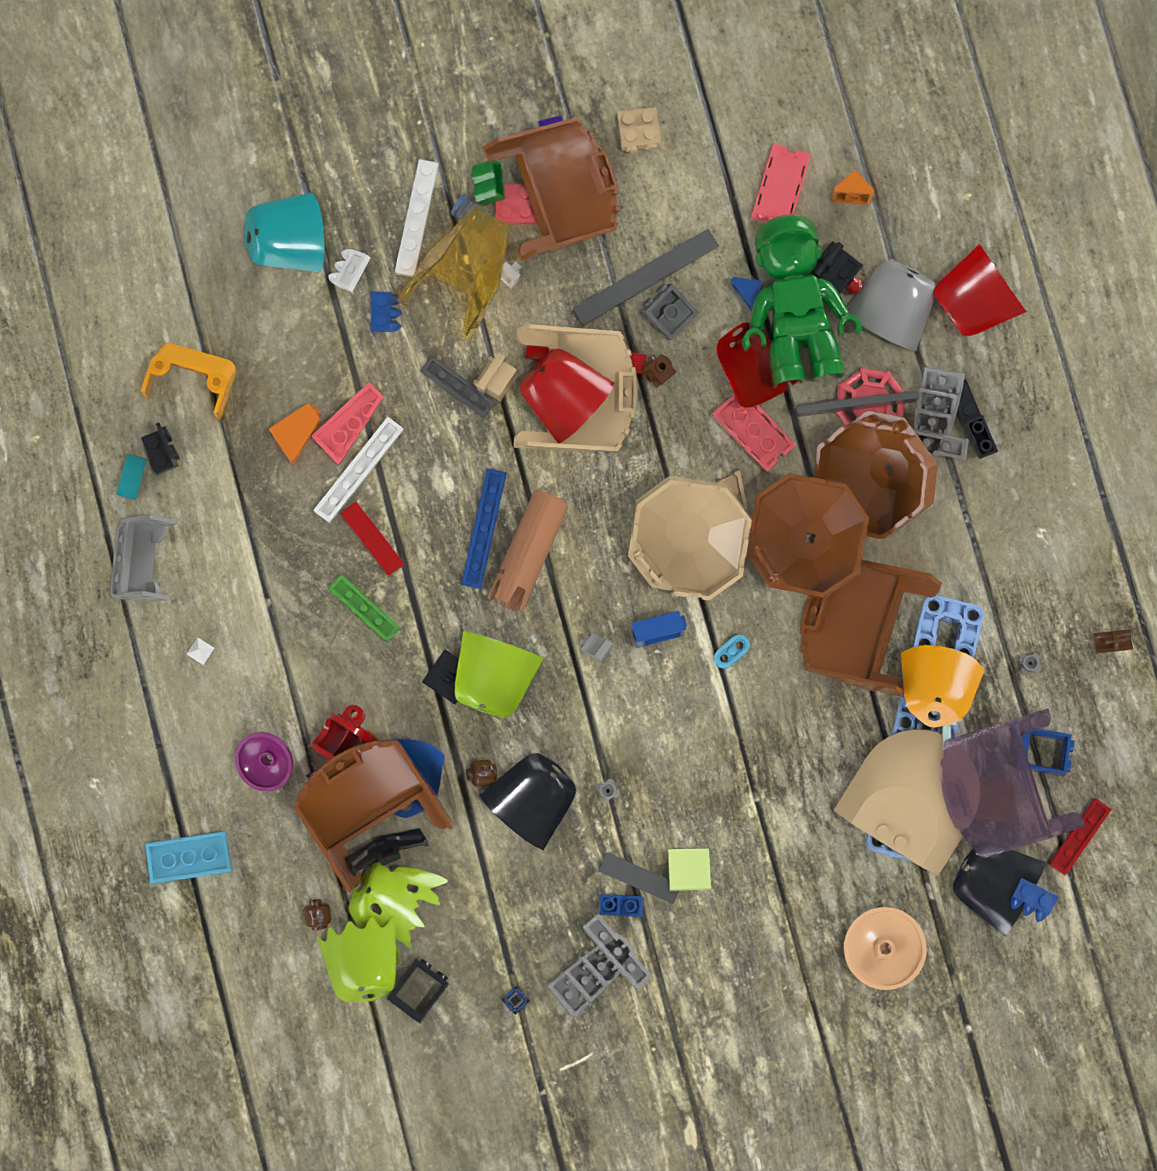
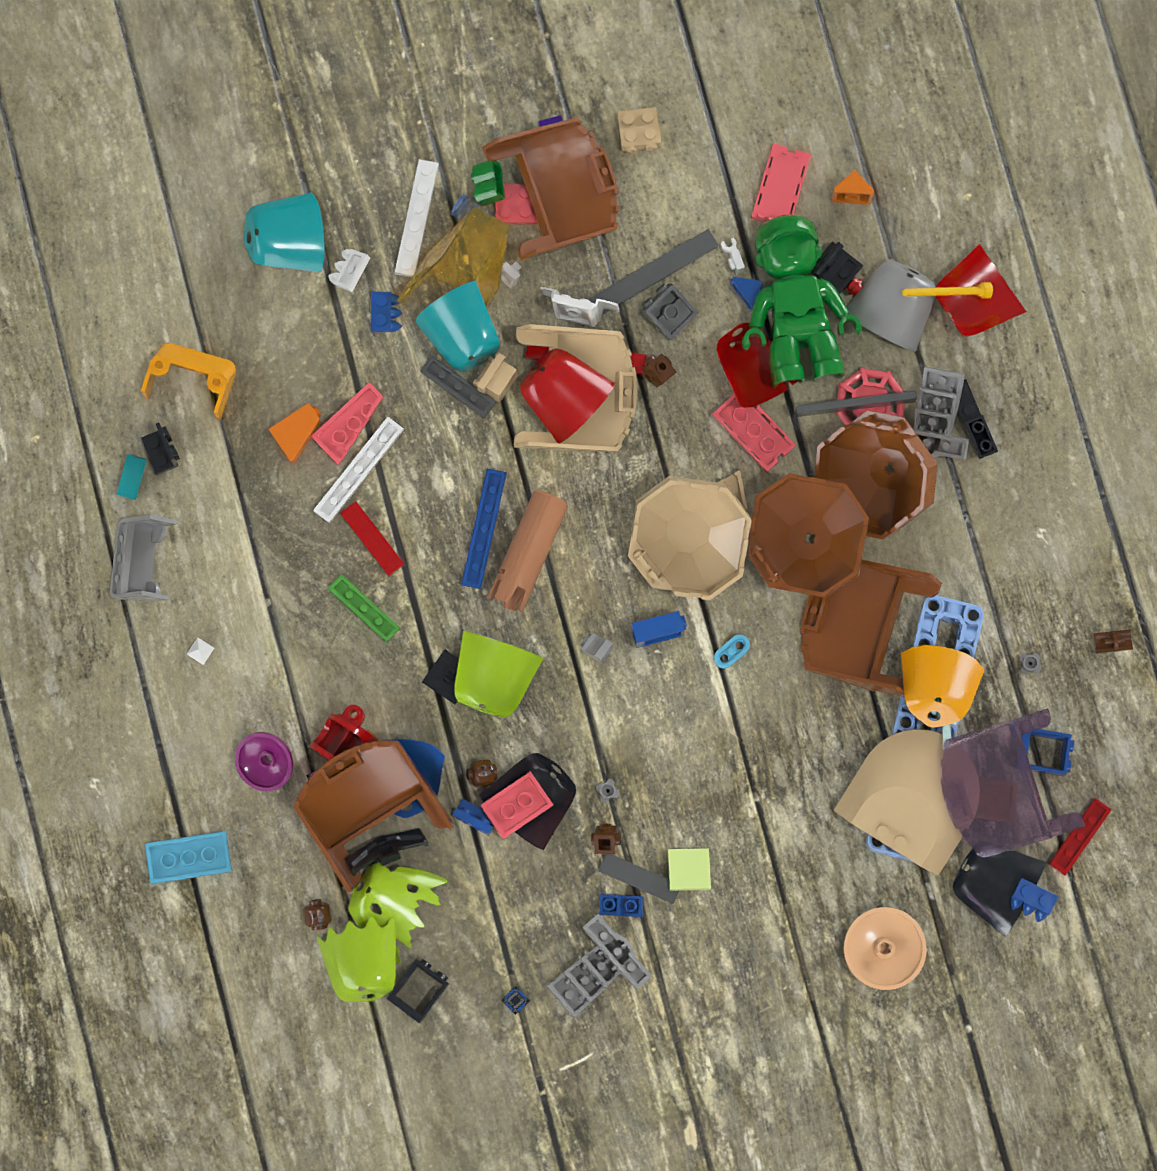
none -> teal piece [415,280,500,371]
none -> blue bracket [452,799,494,836]
none -> coral plate [480,771,553,840]
none -> white piece [540,287,619,327]
none -> reddish brown brick [591,823,621,855]
none -> white plate [721,238,745,275]
none -> yellow piece [901,282,993,298]

